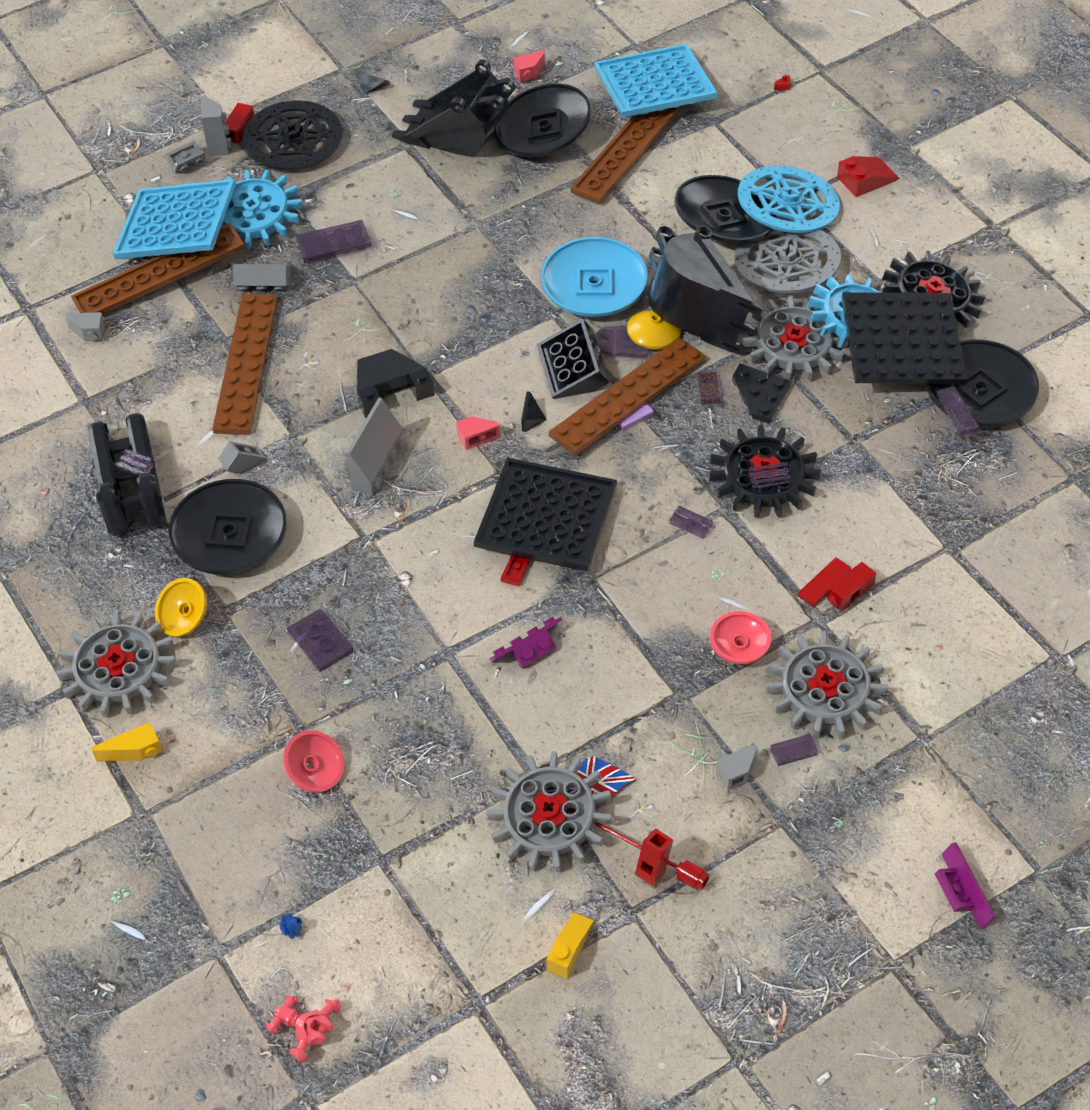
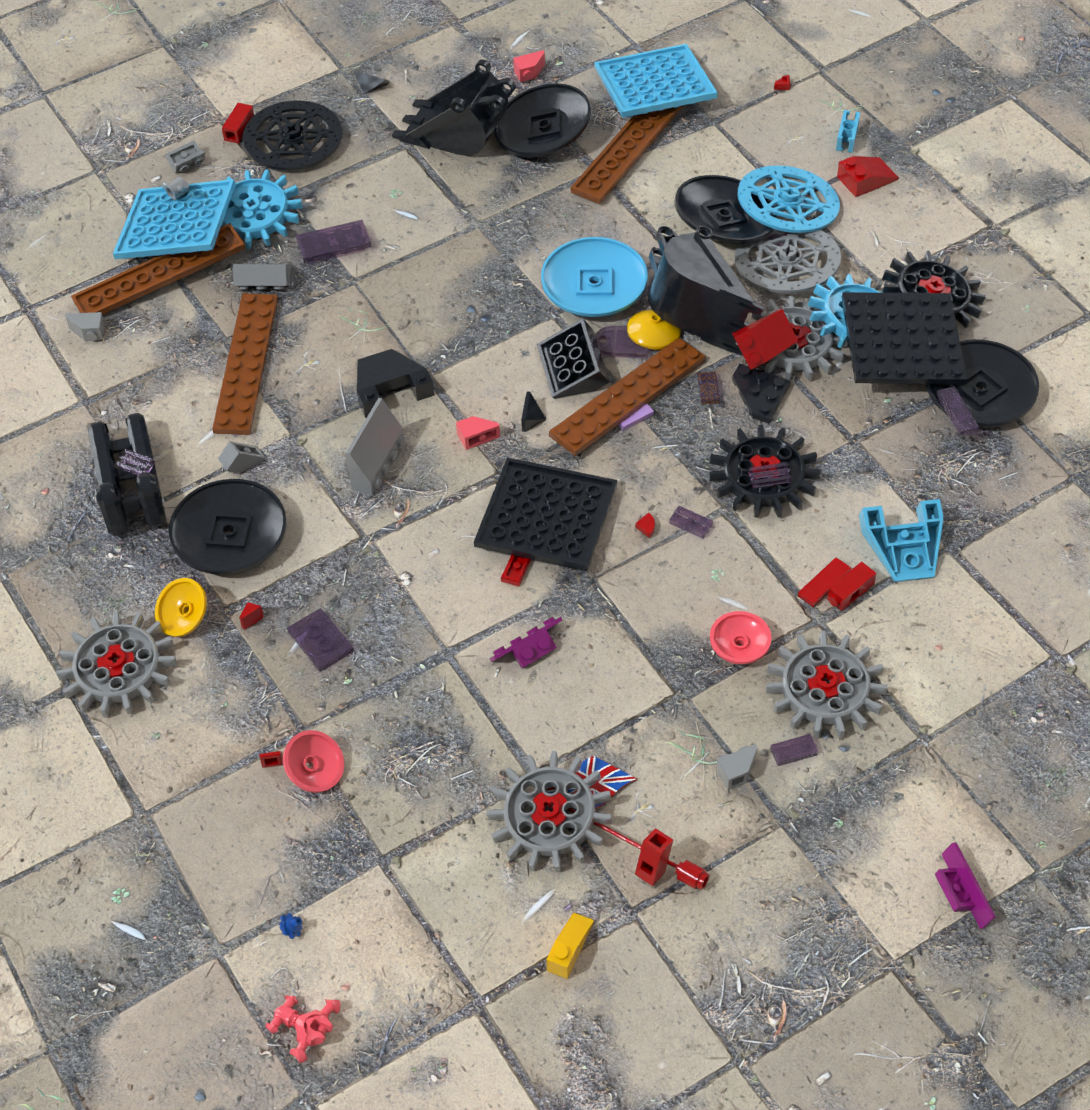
yellow slope [91,722,163,762] -> none
light grey slope [201,95,232,156] -> none
none -> light grey piece [161,177,189,200]
none -> red slope [239,602,264,630]
none -> red slope [259,751,283,768]
none -> red tile [635,512,655,538]
none -> red slope [732,308,798,370]
none -> medium azure piece [836,110,860,153]
none -> medium azure wedge [859,499,943,582]

